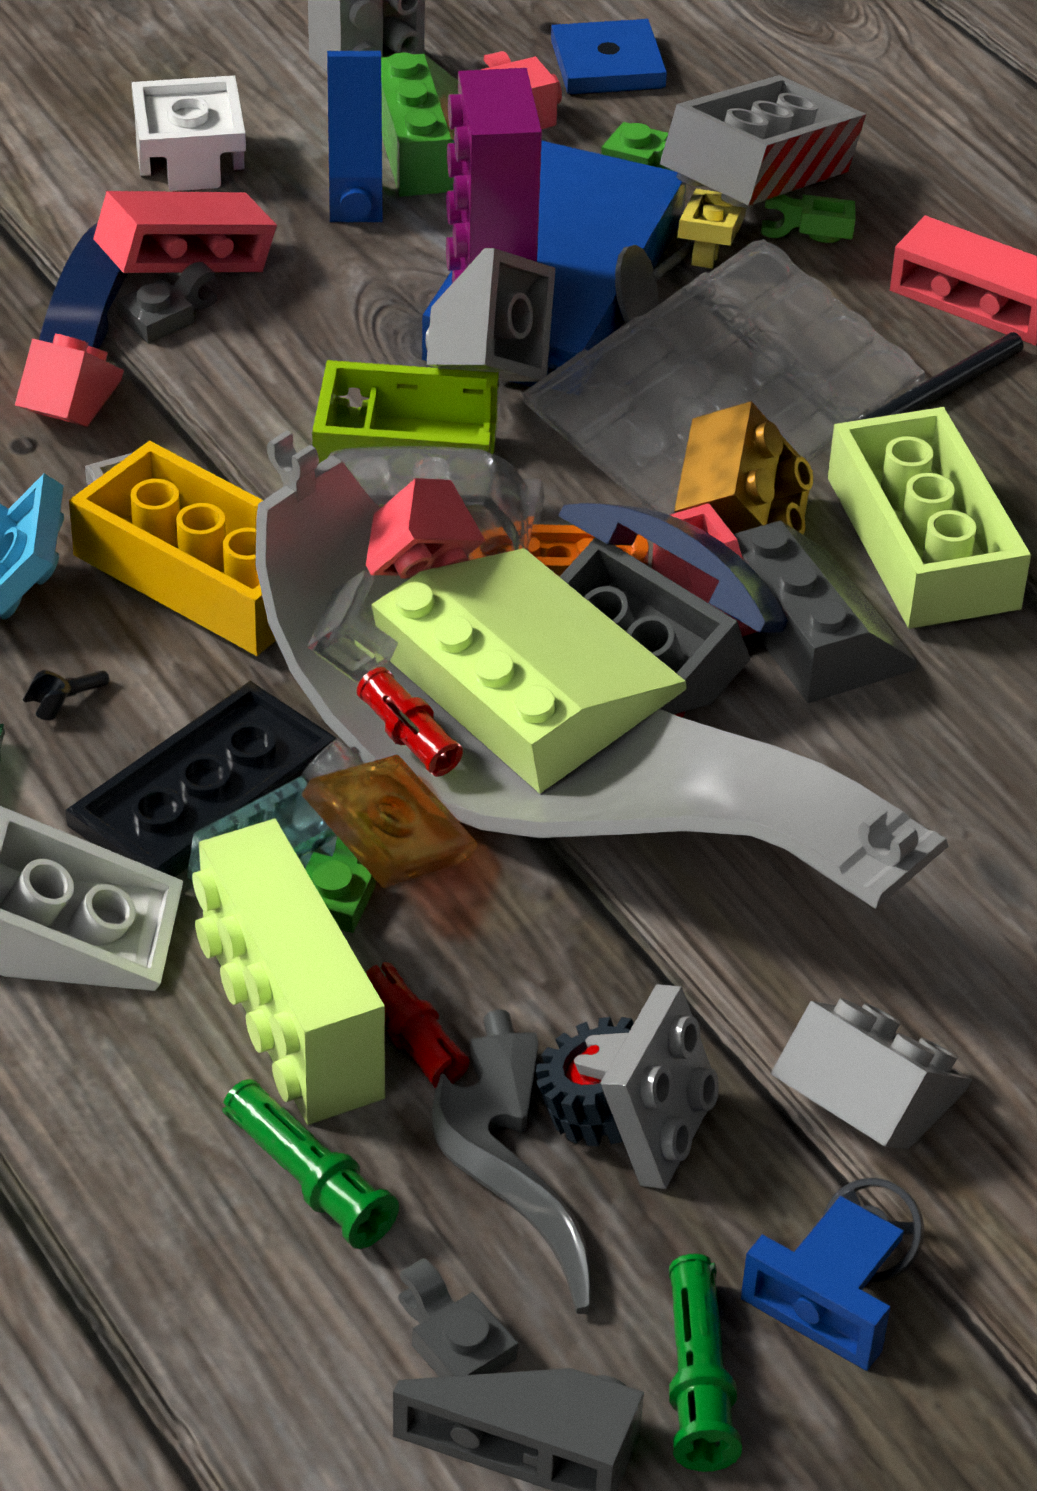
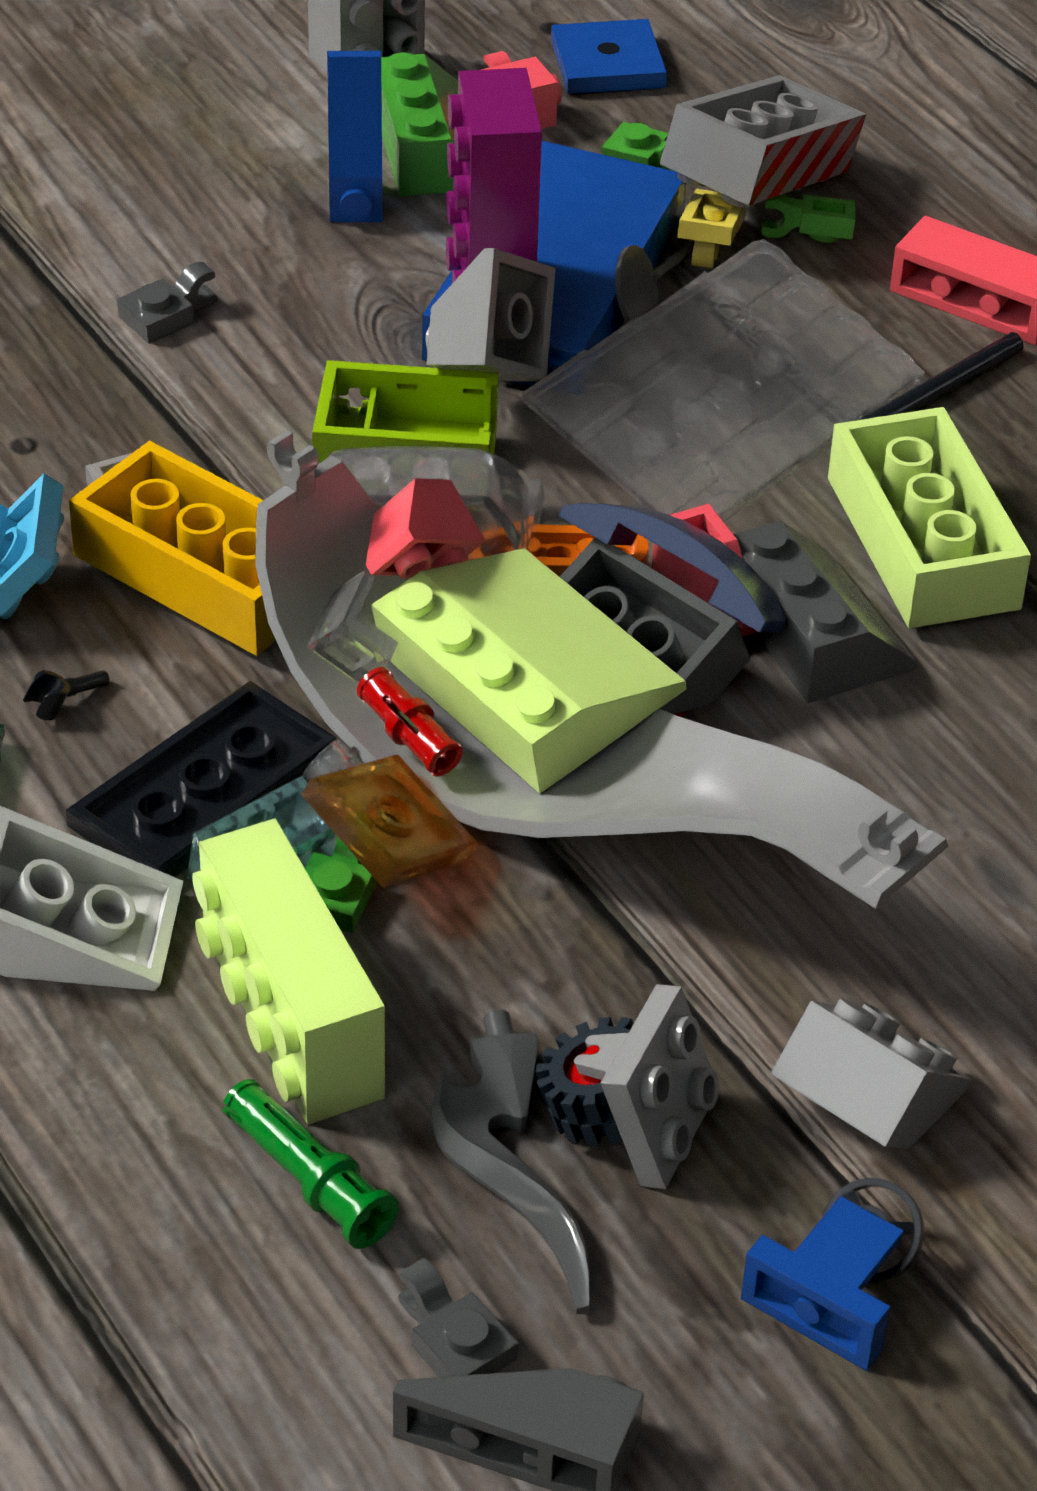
coral slope [15,334,124,427] -> none
dark blue slope [39,223,128,349] -> none
coral brick [93,191,277,273] -> none
white panel [132,75,246,191] -> none
red pin [365,962,469,1088] -> none
green pin [669,1254,742,1472] -> none
pearl gold slope [674,401,813,535] -> none

